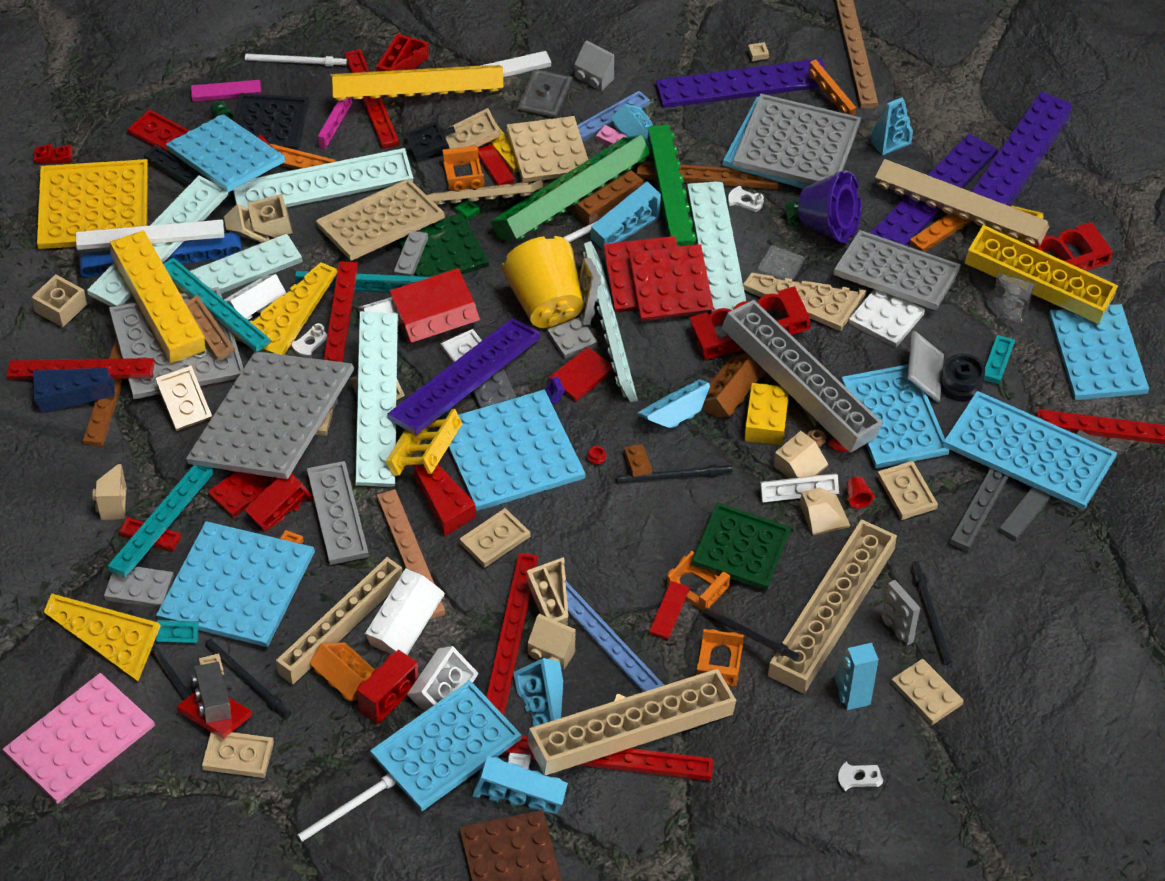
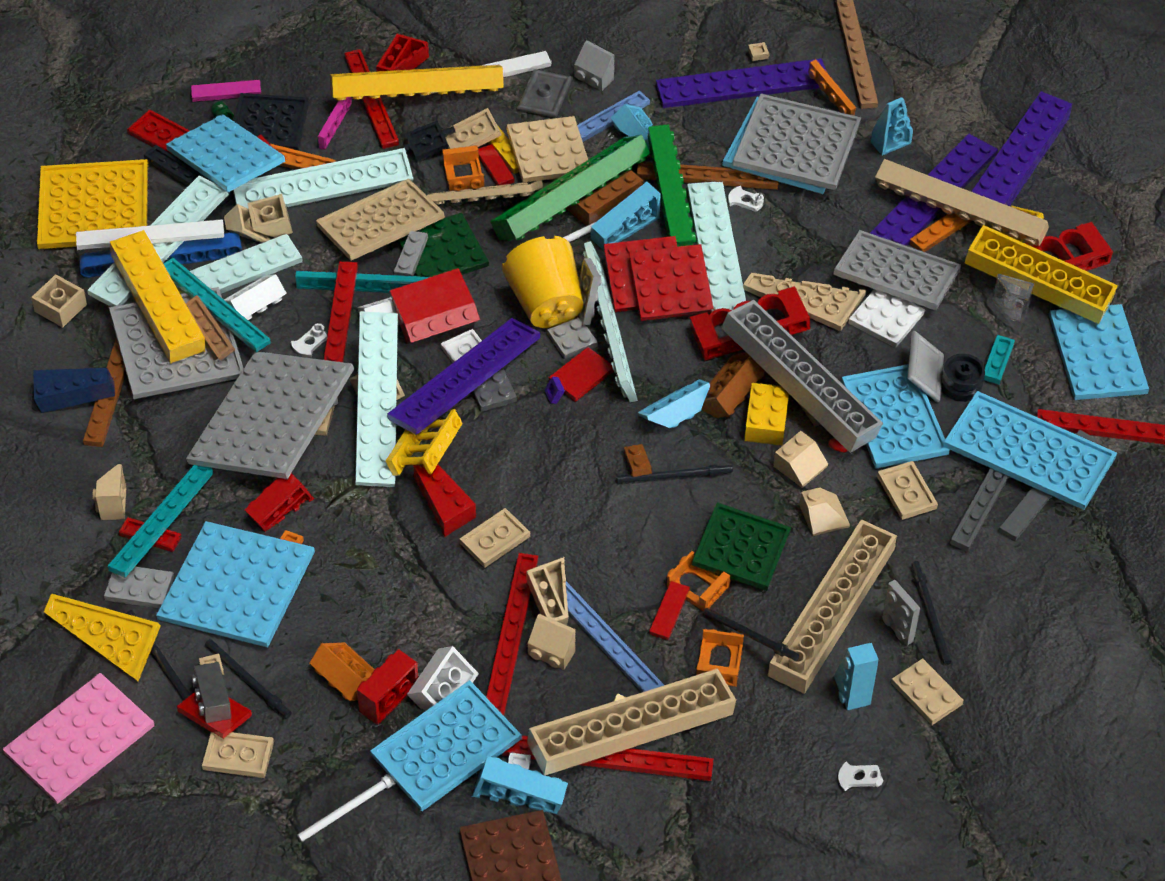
red plate [6,358,155,380] -> none
red slope [34,144,73,164] -> none
plate [155,366,212,431] -> none
teal plate [157,620,199,643] -> none
red plate [208,471,275,518] -> none
yellow wing [234,263,338,355] -> none
white bar [245,54,347,67] -> none
tan brick [276,557,402,685] -> none
light grey plate [307,461,369,565] -> none
white slope [365,569,445,655] -> none
nougat plate [377,489,445,620] -> none
medium azure plate [439,389,585,511] -> none
green tile [455,199,480,221] -> none
medium azure wedge [514,658,563,727] -> none
red plate [587,446,606,464] -> none
bright pink plate [596,125,628,146] -> none
clear tile [757,245,805,282] -> none
white plate [760,474,839,502] -> none
dark green wheel [783,201,802,226] -> none
dark purple cone [798,171,861,243] -> none
medium nougat plate [807,429,826,447] -> none
red piece [846,476,875,509] -> none

